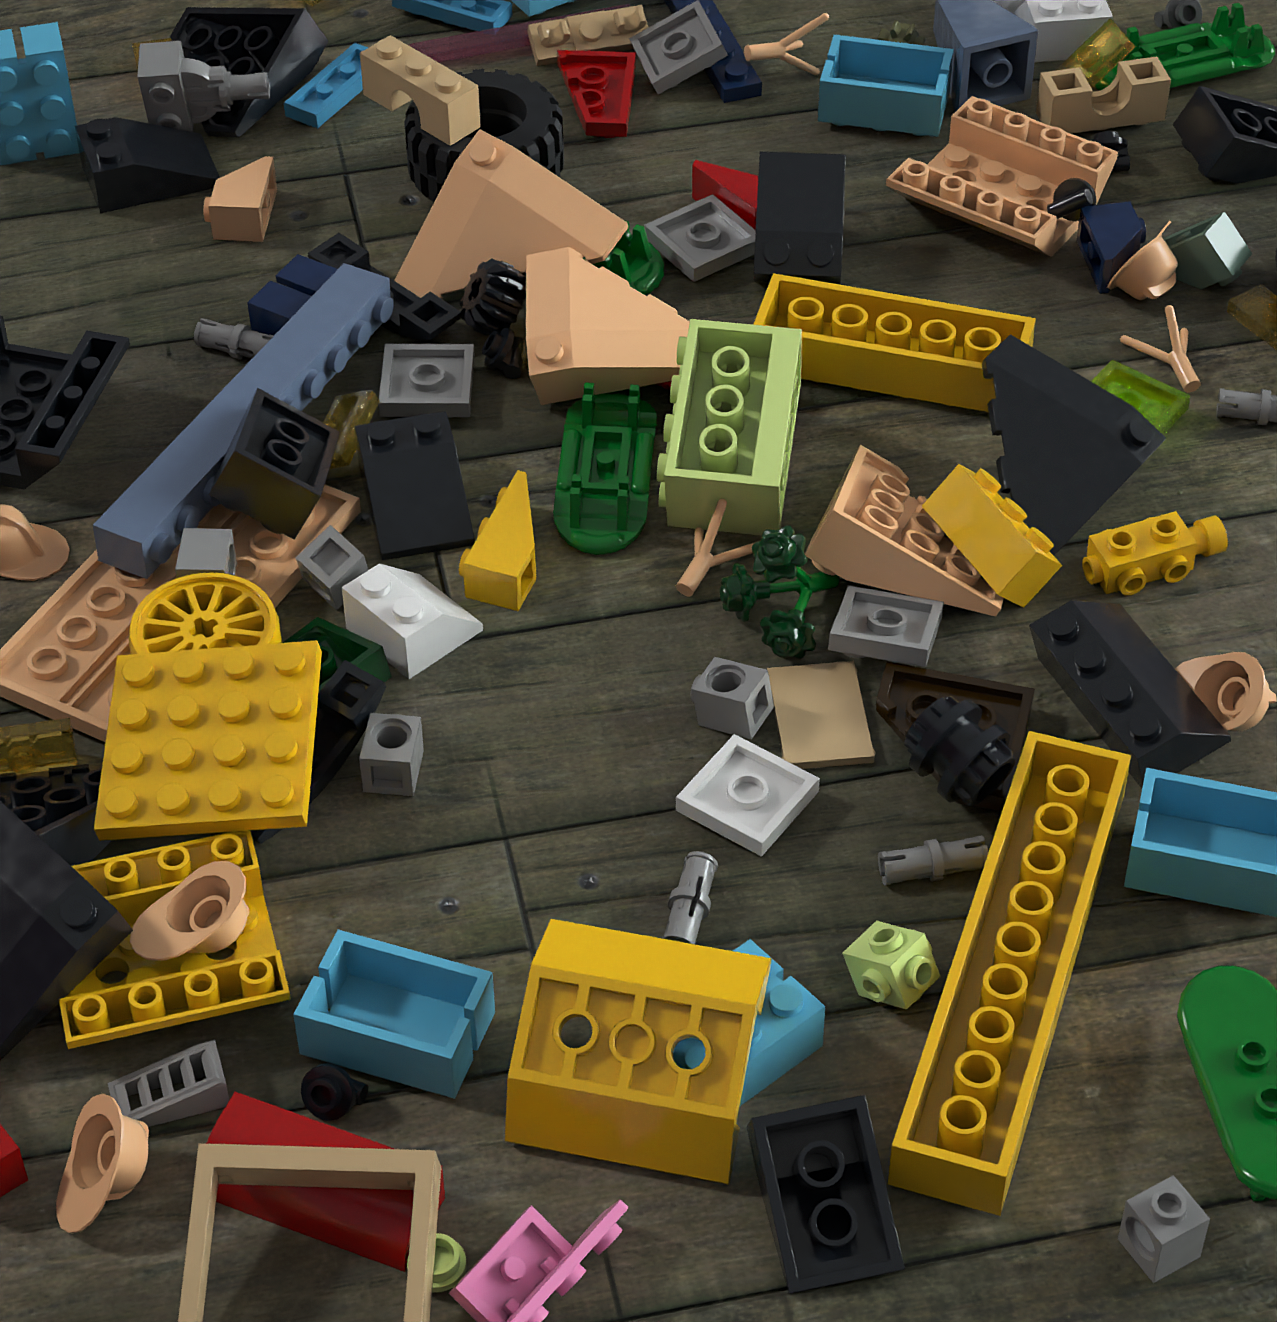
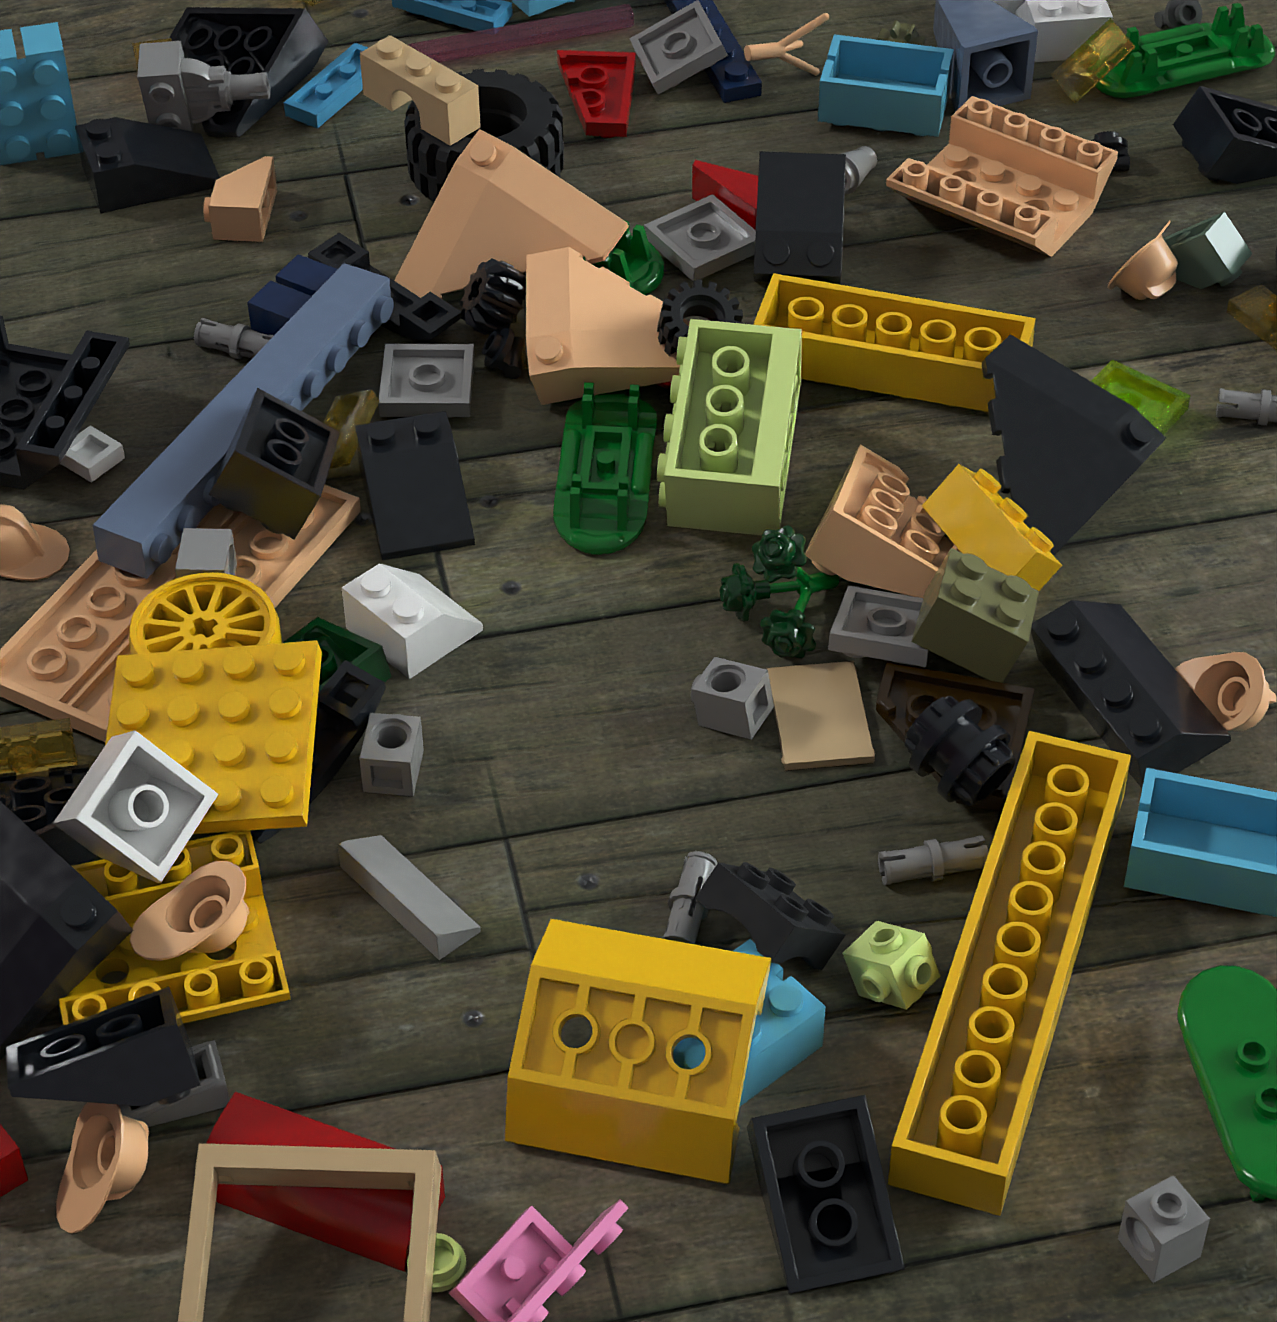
medium azure piece [293,930,495,1099] -> none
light grey brick [295,525,368,610] -> none
black plate [301,1063,369,1121] -> none
yellow slope [459,470,536,611] -> none
tan plate [527,5,648,66] -> none
light nougat plant [676,498,761,597] -> none
white plate [676,734,820,857] -> none
tan arch [1036,57,1171,134] -> none
black plate [1047,178,1096,221] -> none
dark blue slope [1076,201,1146,294] -> none
yellow brick [1082,511,1228,595] -> none
light nougat plant [1120,305,1201,393] -> none
none -> black slope [6,987,200,1106]
none -> white slope [53,730,218,883]
none -> white plate [60,425,125,483]
none -> light grey slope [338,835,481,960]
none -> black tyre [657,280,743,359]
none -> black brick [695,862,846,970]
none -> light grey cone [841,146,877,194]
none -> olive brick [911,548,1039,683]

